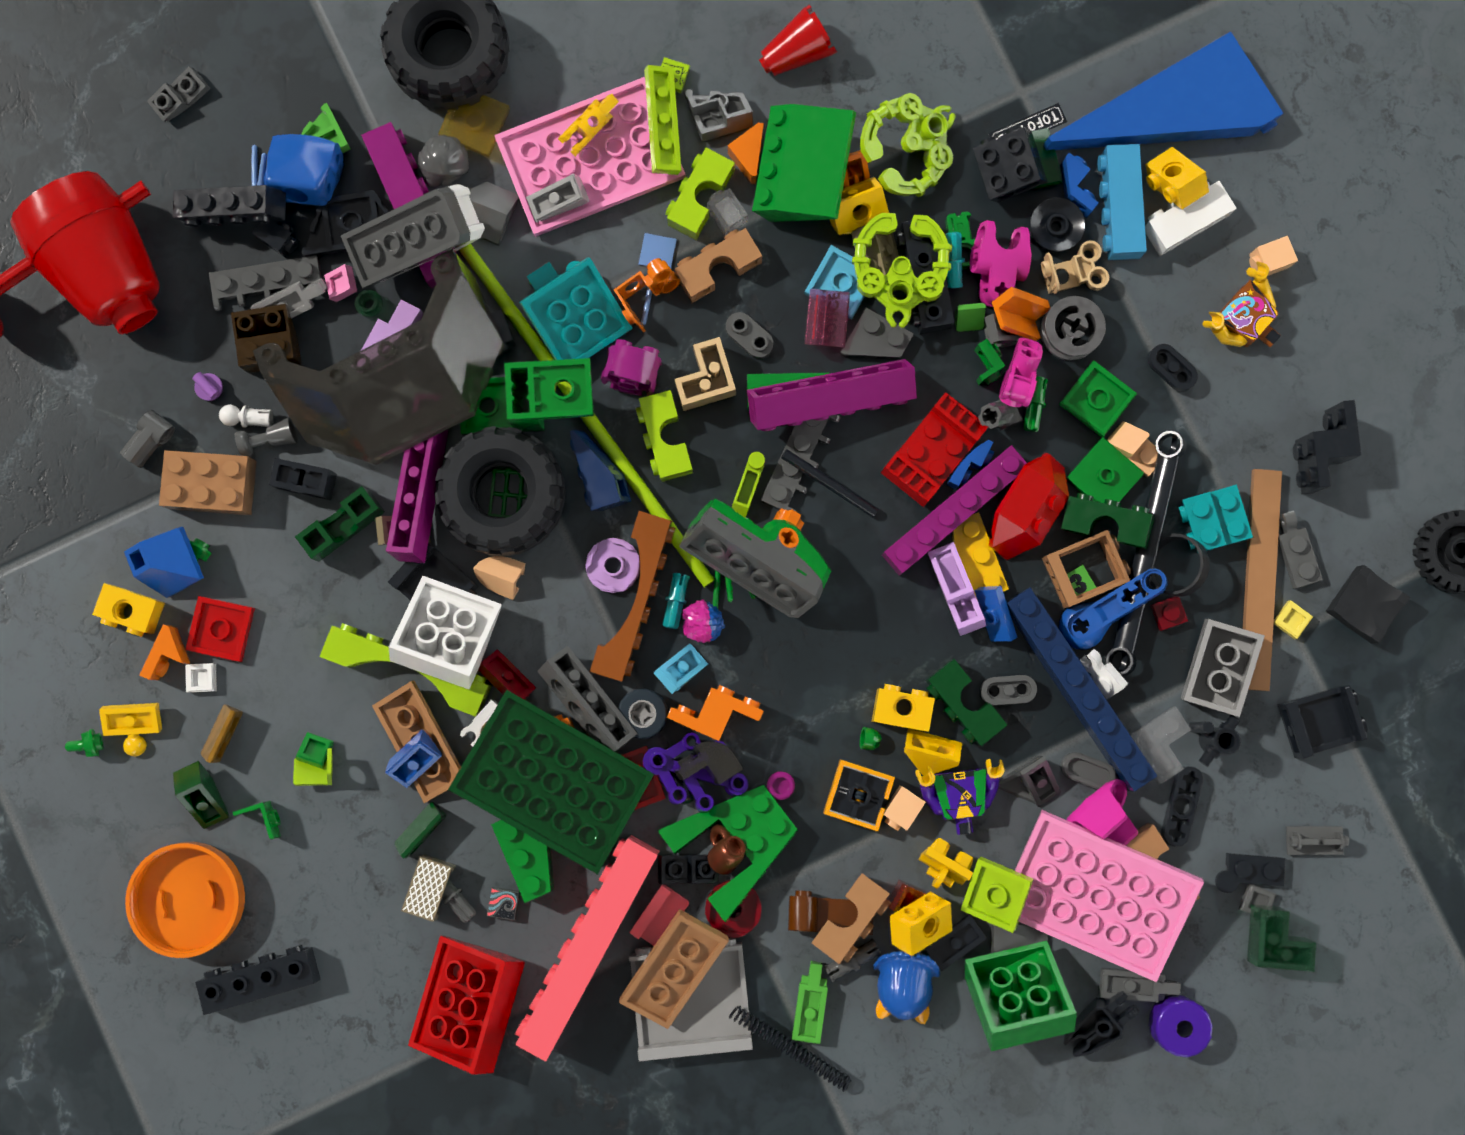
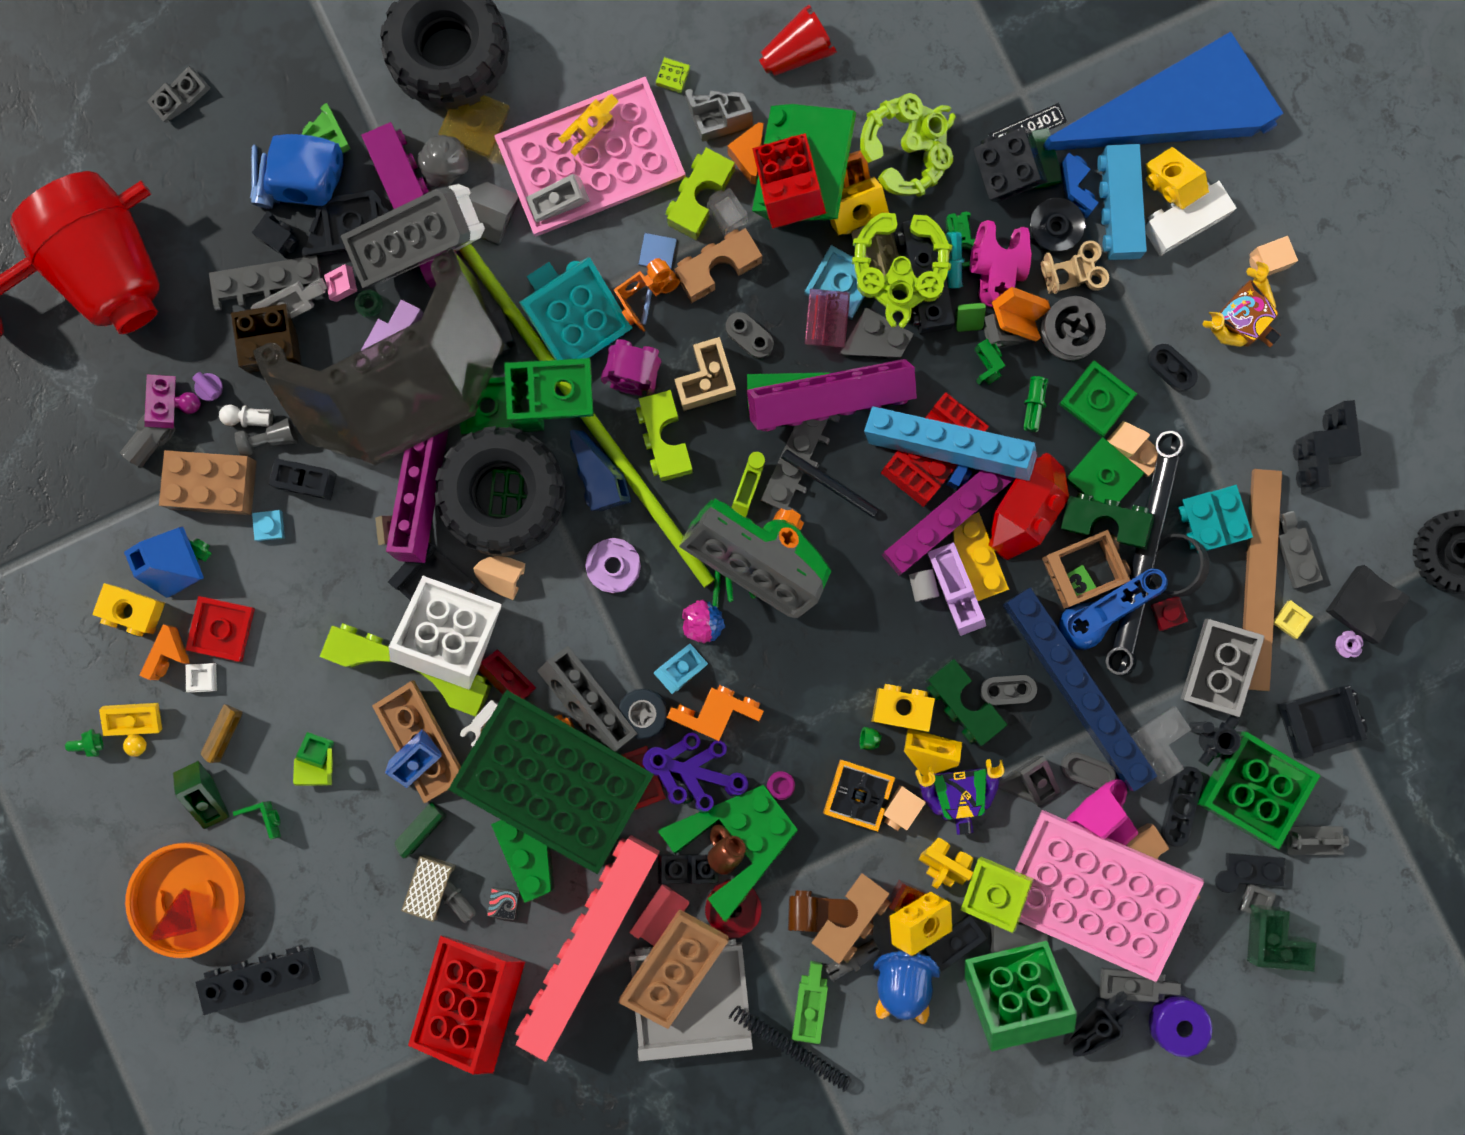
black brick [172,185,286,227] -> none
dark green arch [295,486,385,562] -> none
dark orange arch [590,511,676,682] -> none
lime plate [644,65,682,175] -> none
teal axle [663,573,690,629] -> none
clear smoke brick [674,741,743,784] -> none
blue plate [975,586,1017,642] -> none
dark grey piece [978,400,1023,431] -> none
dark pink piece [999,337,1043,407] -> none
white plate [1080,649,1128,700] -> none
none -> magenta plate [144,374,200,428]
none -> clear red slope [149,888,197,941]
none -> medium azure plate [252,510,285,541]
none -> red slope [752,133,826,228]
none -> dark azure brick [864,406,1037,481]
none -> light grey beam [909,569,939,602]
none -> green slope [1197,731,1321,849]
none -> lavender plate [1335,631,1364,658]

